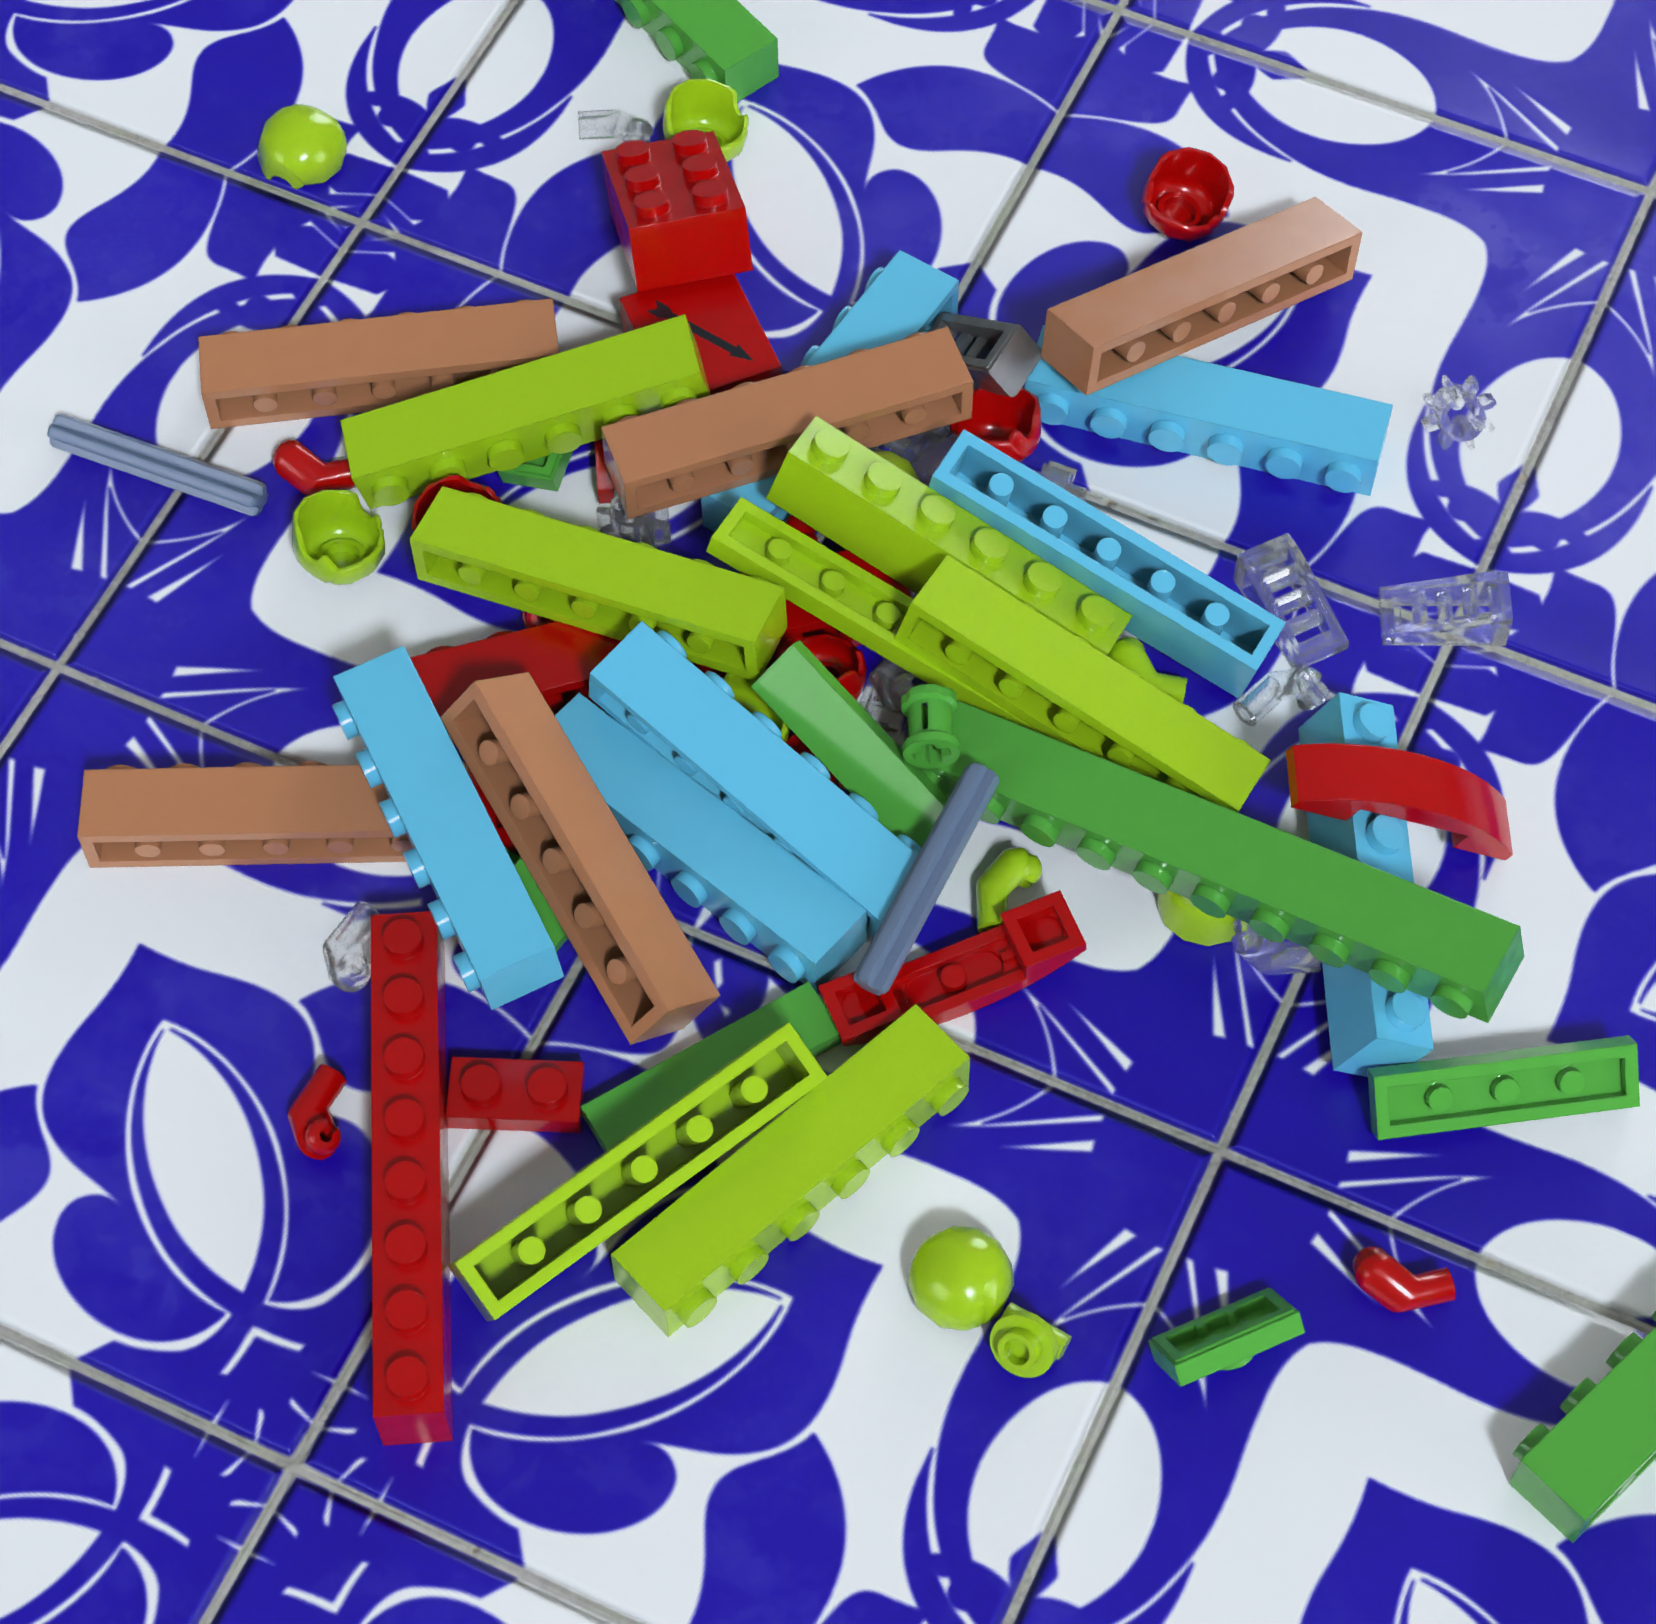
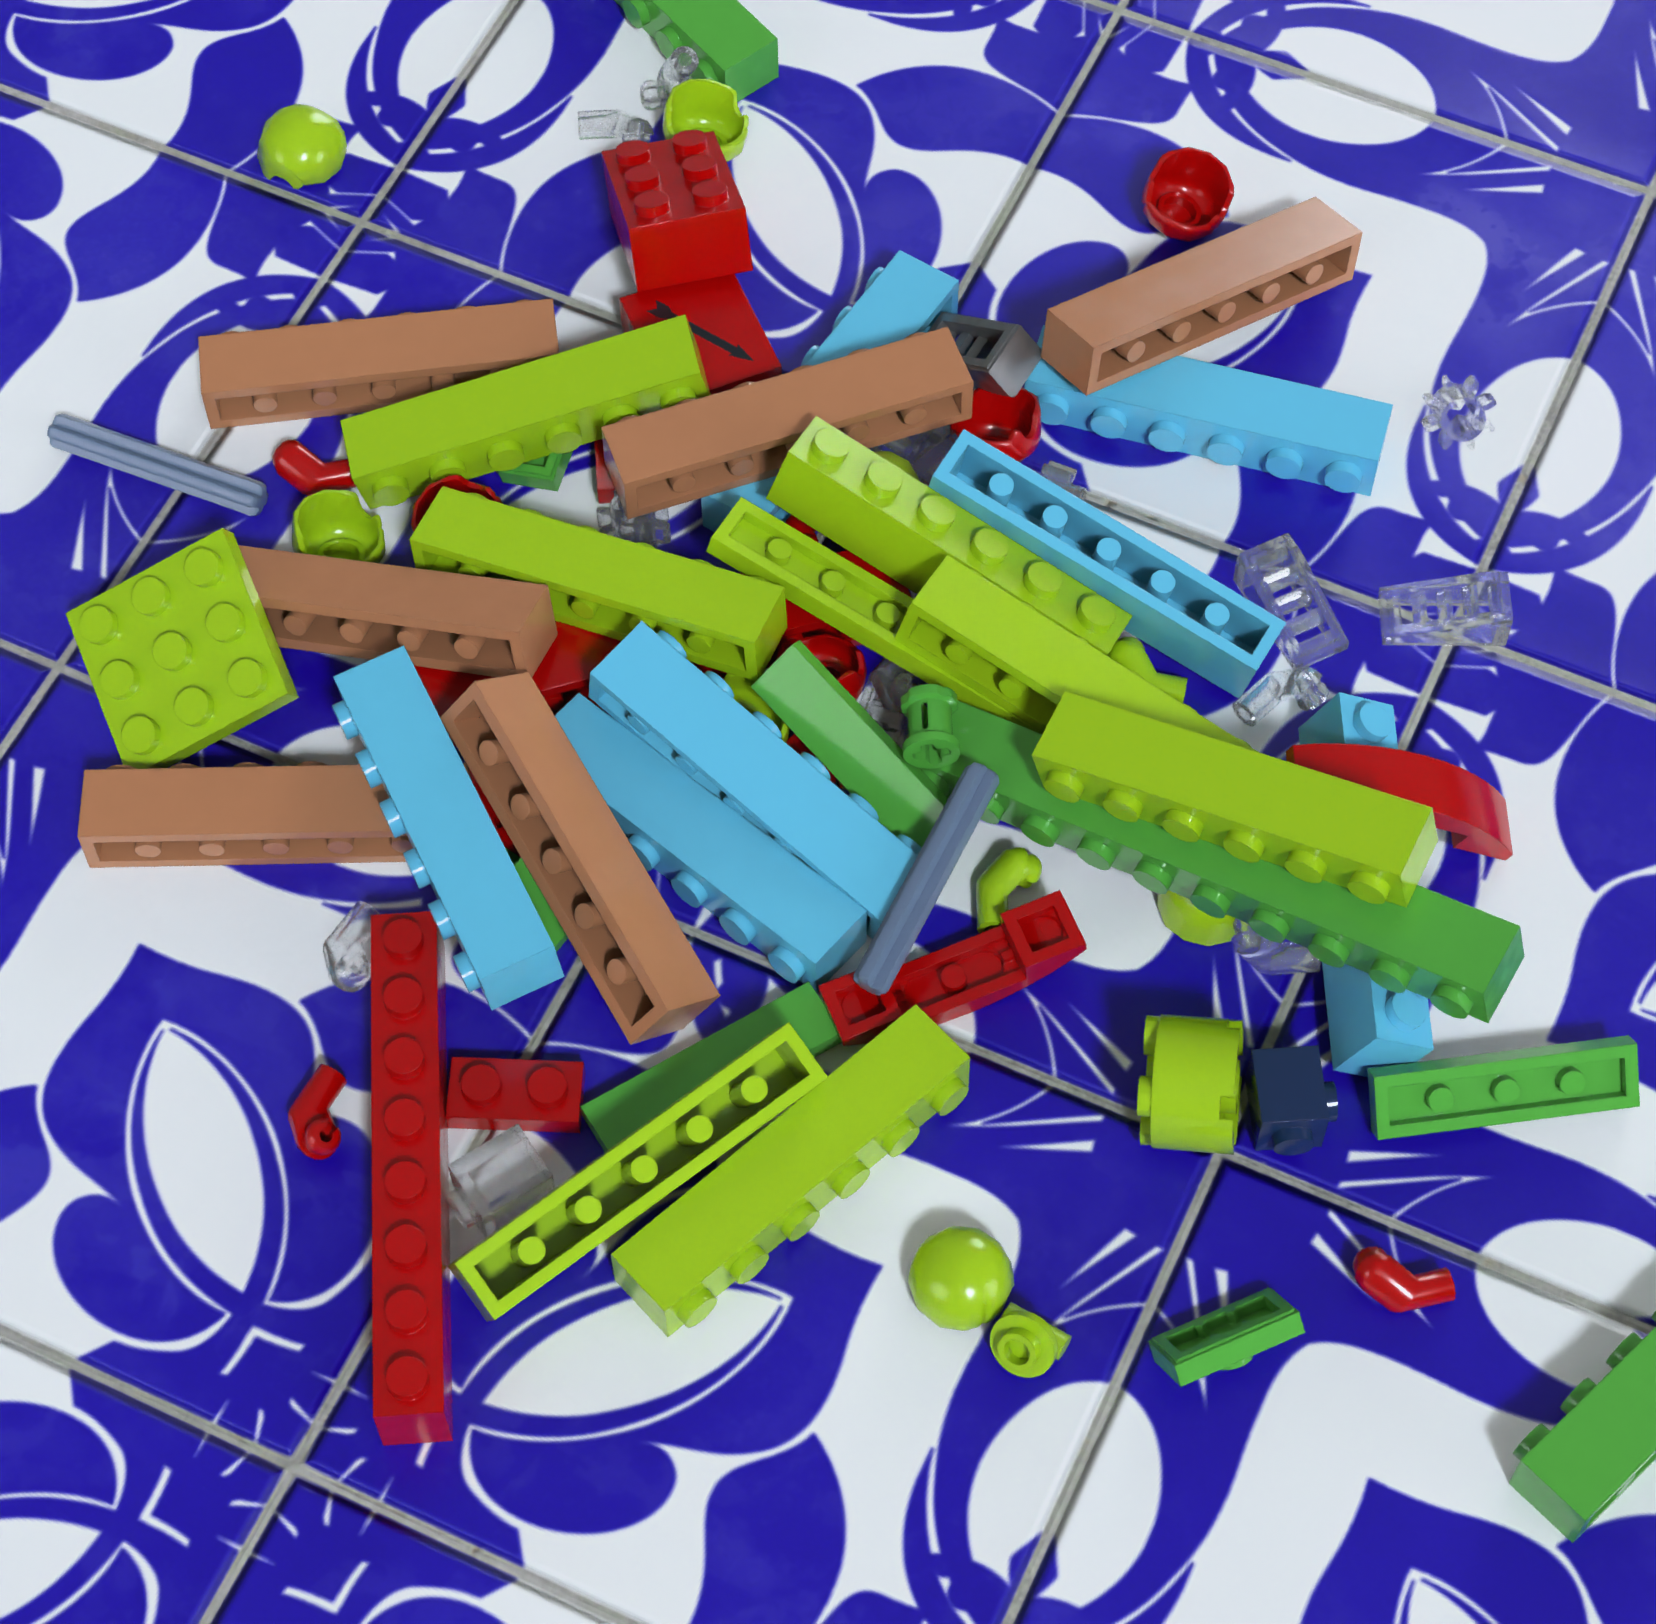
none -> lime plate [65,528,299,769]
none -> nougat brick [238,545,558,677]
none -> clear brick [446,1124,555,1238]
none -> clear arm [640,46,699,112]
none -> lime brick [1032,691,1438,908]
none -> lime brick [1137,1014,1244,1155]
none -> dark blue brick [1245,1045,1338,1156]

